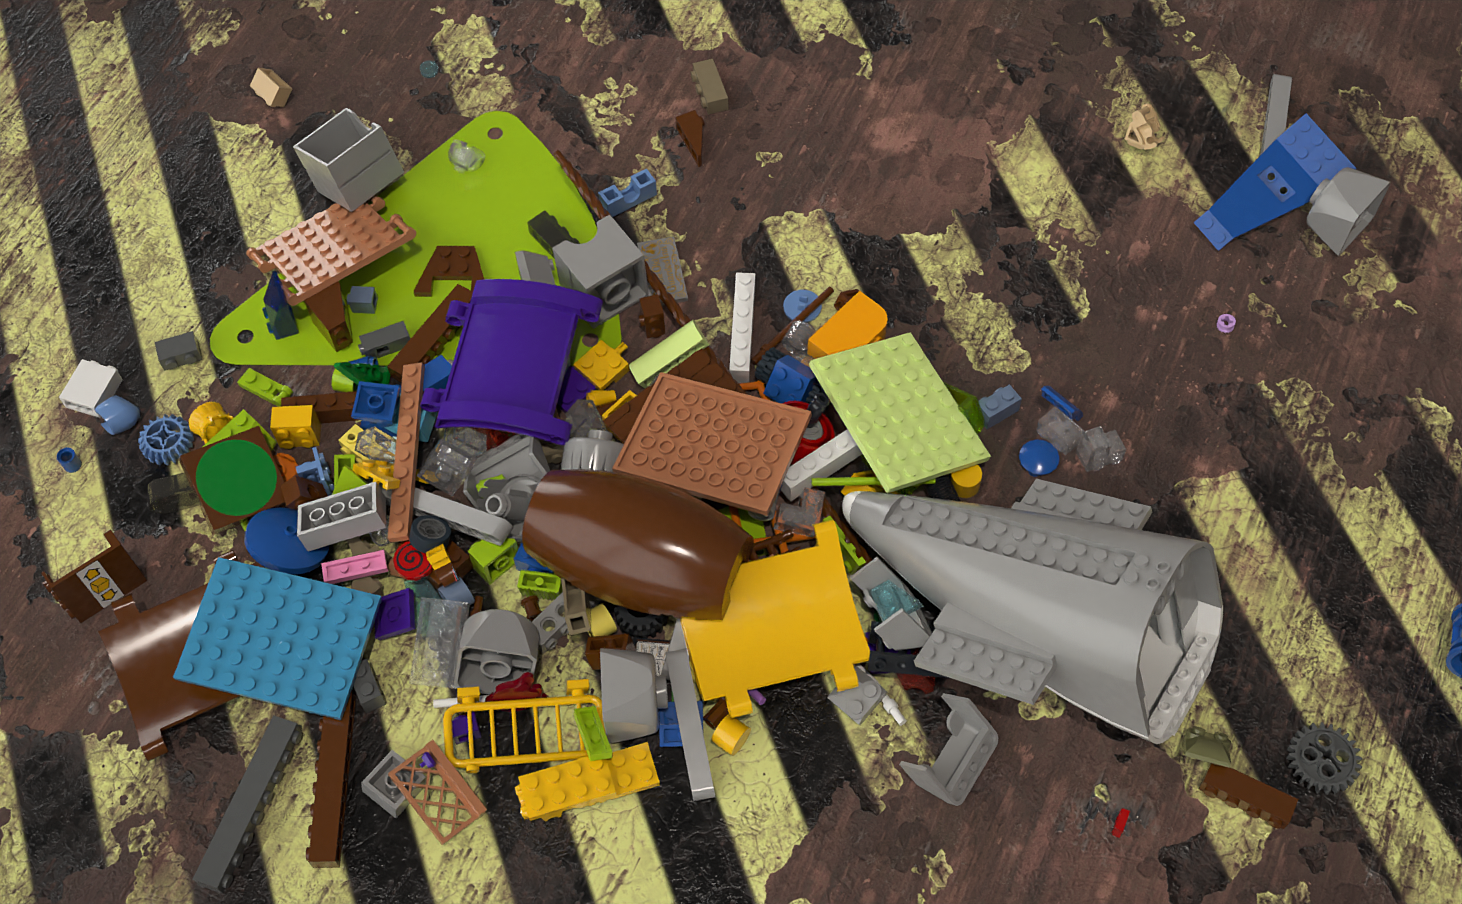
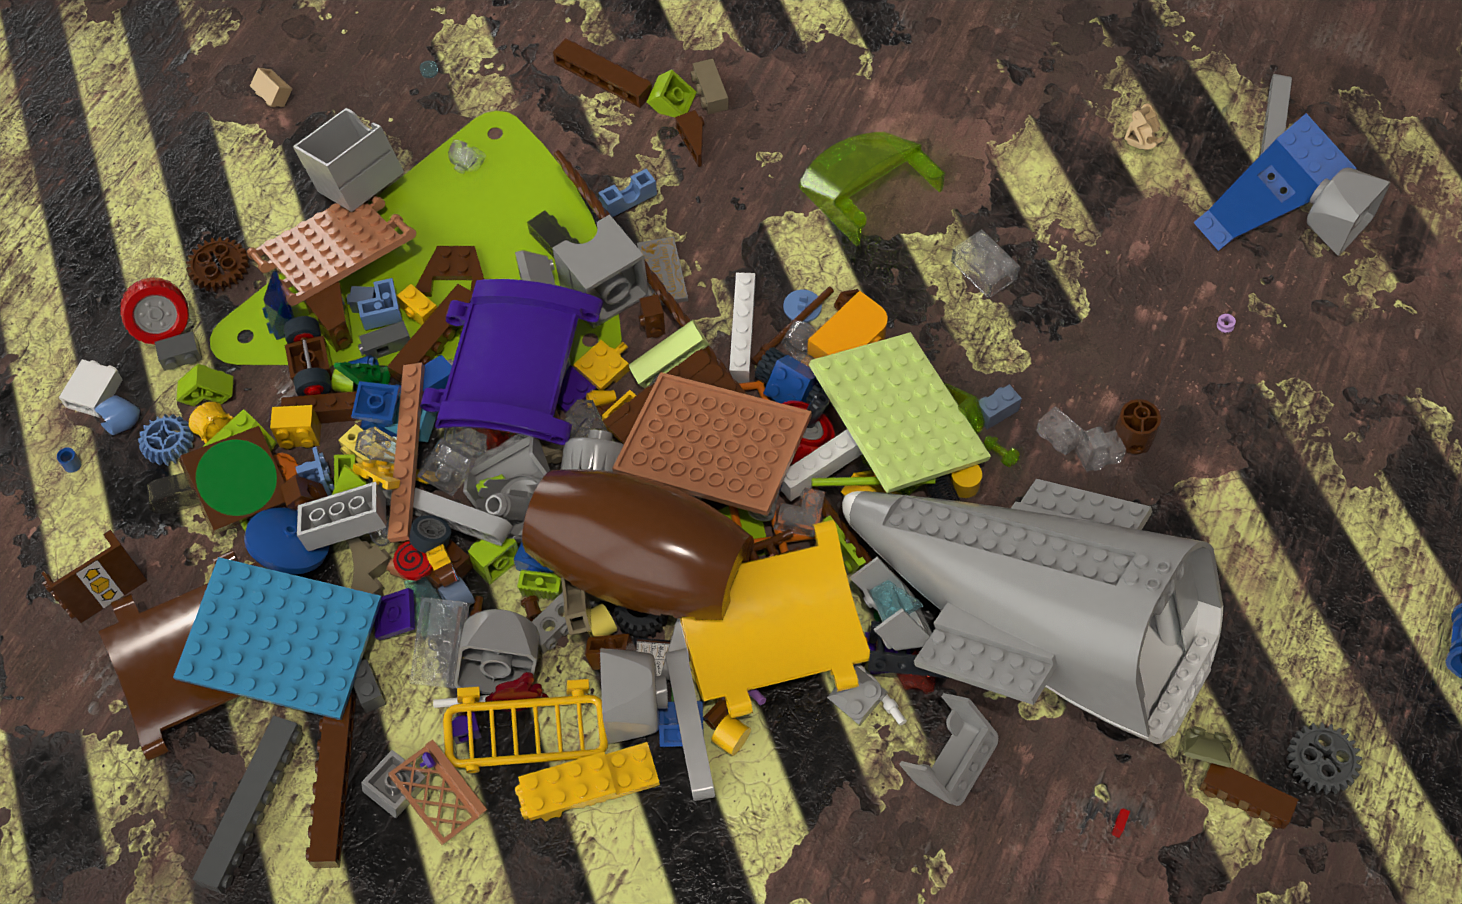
lime plate [237,368,293,407] -> none
bright pink plate [321,550,388,584] -> none
lime plate [573,706,612,761] -> none
blue dish [1019,439,1059,477] -> none
blue slope [1041,386,1083,421] -> none
none -> red wheel [120,277,189,345]
none -> lime brick [176,364,233,407]
none -> reddish brown gear [186,237,249,292]
none -> brick [284,316,333,396]
none -> medium blue brick [357,278,403,330]
none -> yellow brick [397,284,437,326]
none -> reddish brown brick [553,38,652,108]
none -> lime slope [647,69,697,118]
none -> clear neon green windscreen [799,132,945,246]
none -> clear brick [951,229,1020,298]
none -> clear neon green bar [983,435,1020,467]
none -> reddish brown cylinder [1113,399,1161,454]

